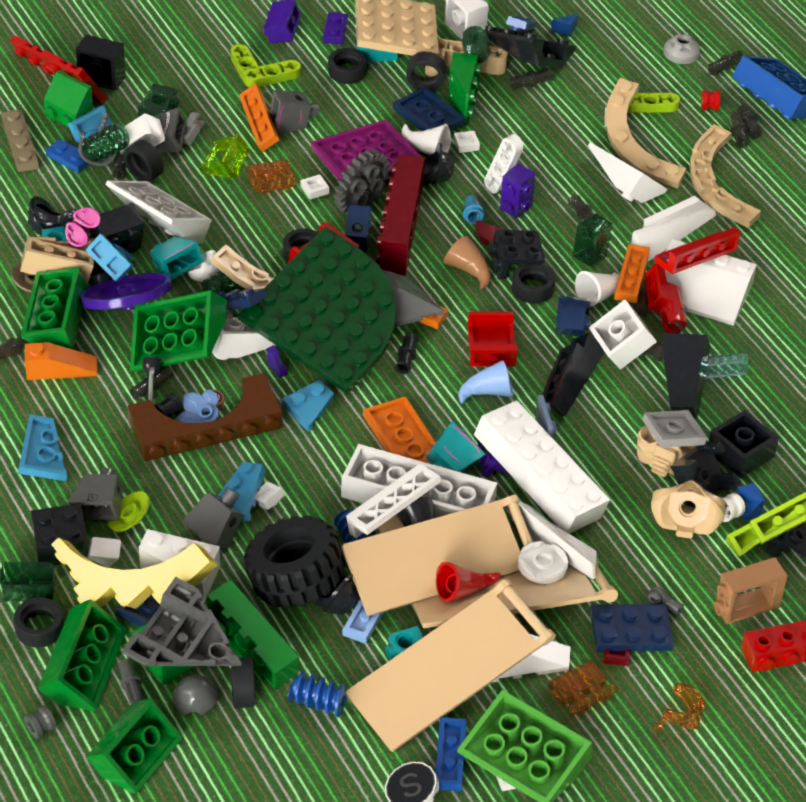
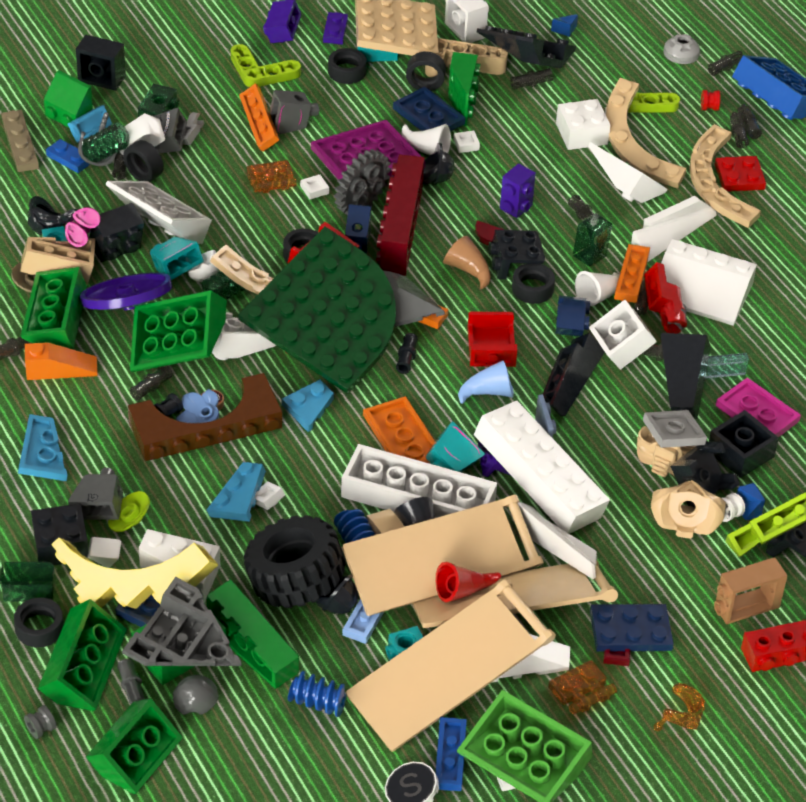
red wing [9,35,108,105] -> none
tile [86,234,134,282] -> none
black tile [90,270,113,284] -> none
black hinge [142,357,161,403] -> none
dark grey torso [182,487,243,551] -> none
clear neon green tile [200,134,249,178] -> none
dark blue plate [216,287,267,311] -> none
black tyre [231,657,255,708] -> none
dark purple tile [267,345,287,378] -> none
white fence [346,463,441,538] -> none
clear green piece [462,26,490,64] -> none
dark azure cone [463,195,485,224] -> none
white beam [484,134,523,194] -> none
blue plate [506,16,537,32] -> none
white tile [518,541,568,584] -> none
dark grey arm [648,587,684,616] -> none
red fence [654,227,741,274] -> none
none -> white brick [556,99,610,150]
none -> red plate [715,156,766,192]
none -> dark pink plate [716,377,801,437]

